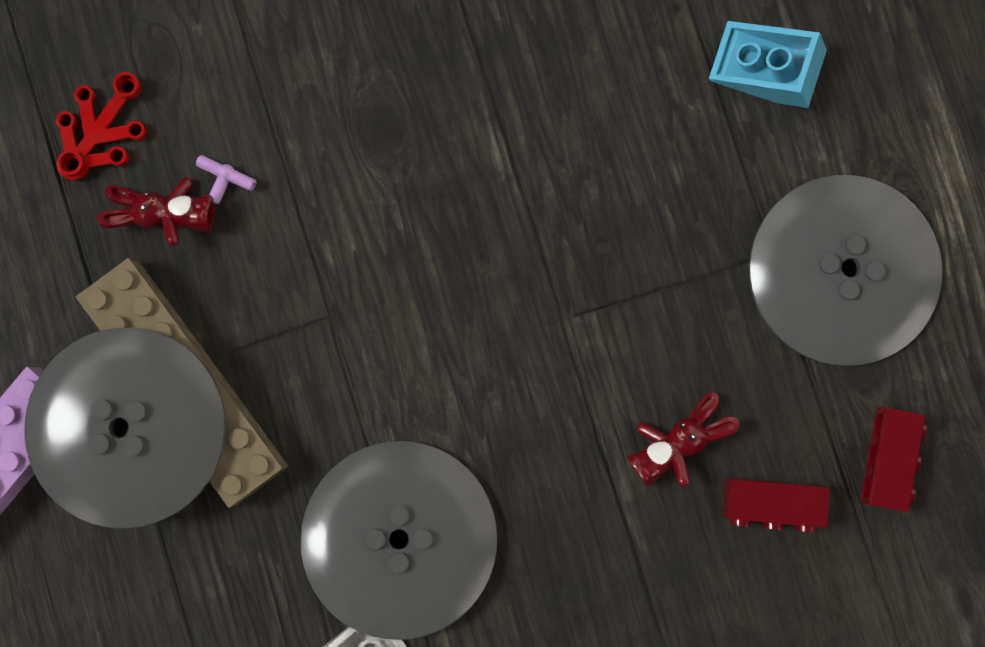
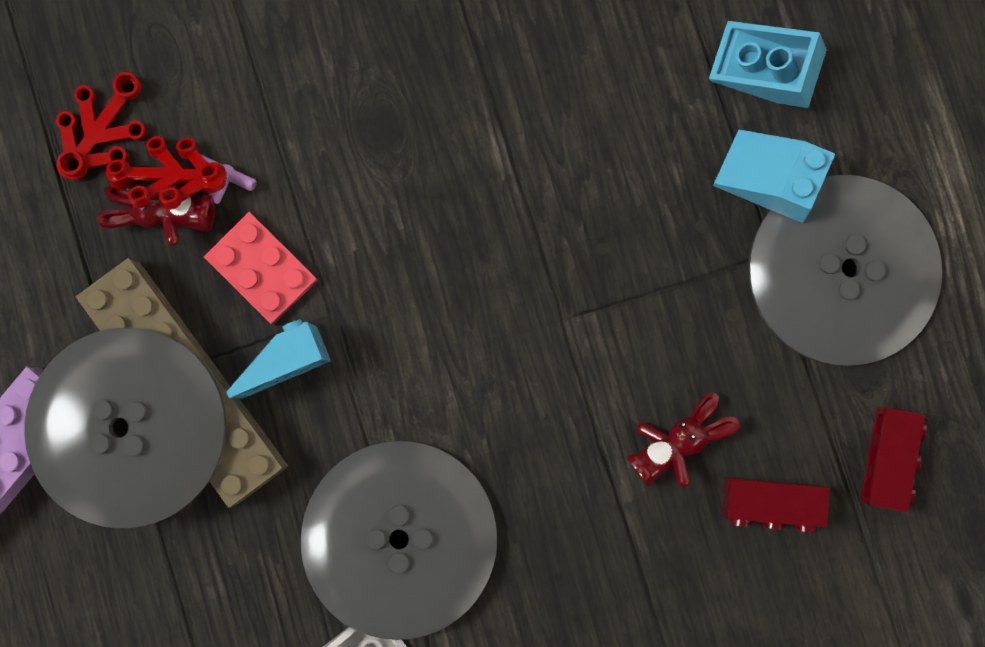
none -> red plant [106,136,227,210]
none -> coral plate [204,212,318,325]
none -> medium azure slope [227,319,331,399]
none -> medium azure slope [713,130,835,223]

